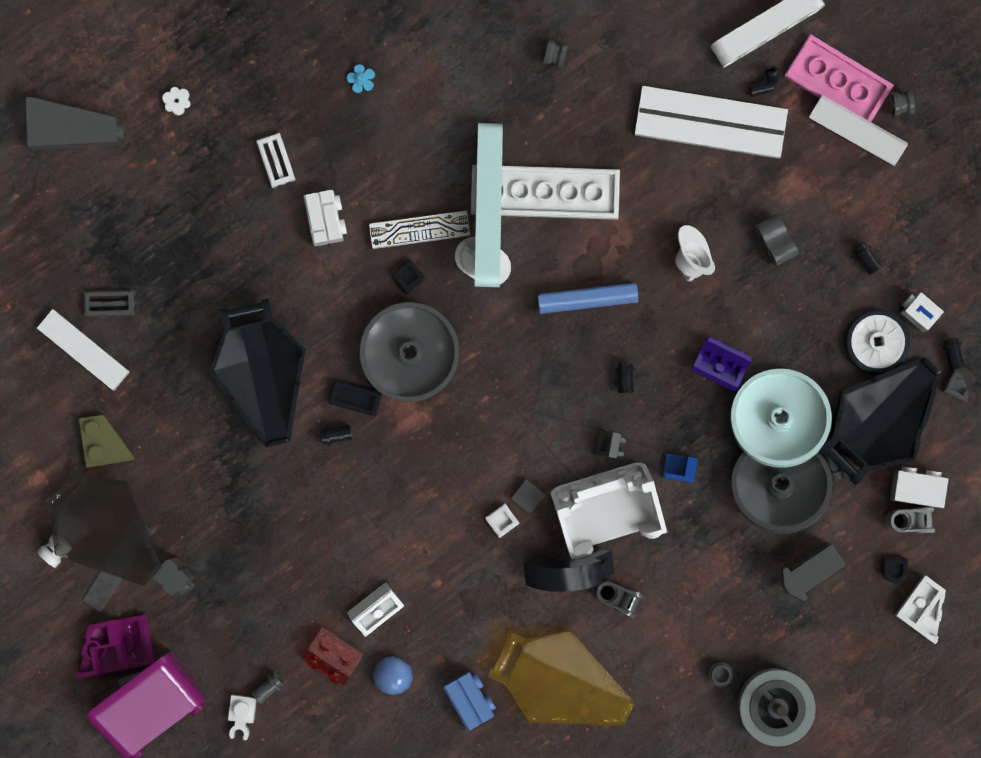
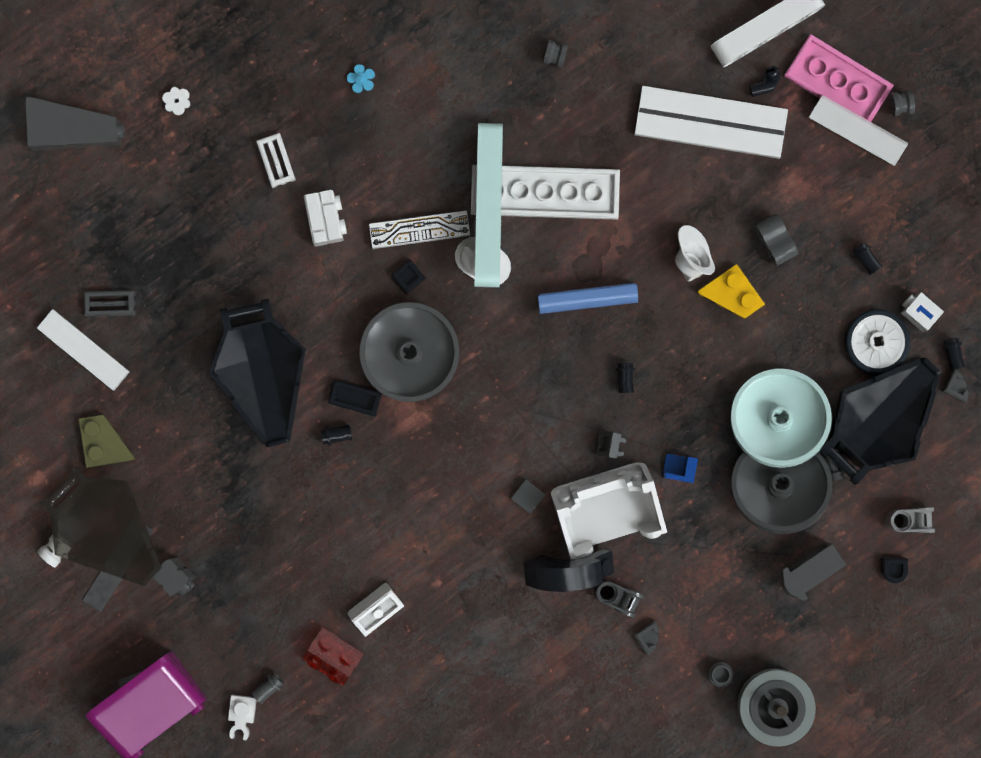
magenta slope [76,614,155,679] -> none
medium blue hair [372,656,413,695] -> none
medium blue brick [443,671,496,731] -> none
white tile [485,504,520,538] -> none
clear yellow windscreen [488,631,635,725] -> none
dark purple bracket [691,337,752,392] -> none
white brick [890,467,948,508] -> none
white wing [895,575,946,644] -> none
none -> dark grey tile [634,621,659,655]
none -> yellow wing [697,264,765,319]

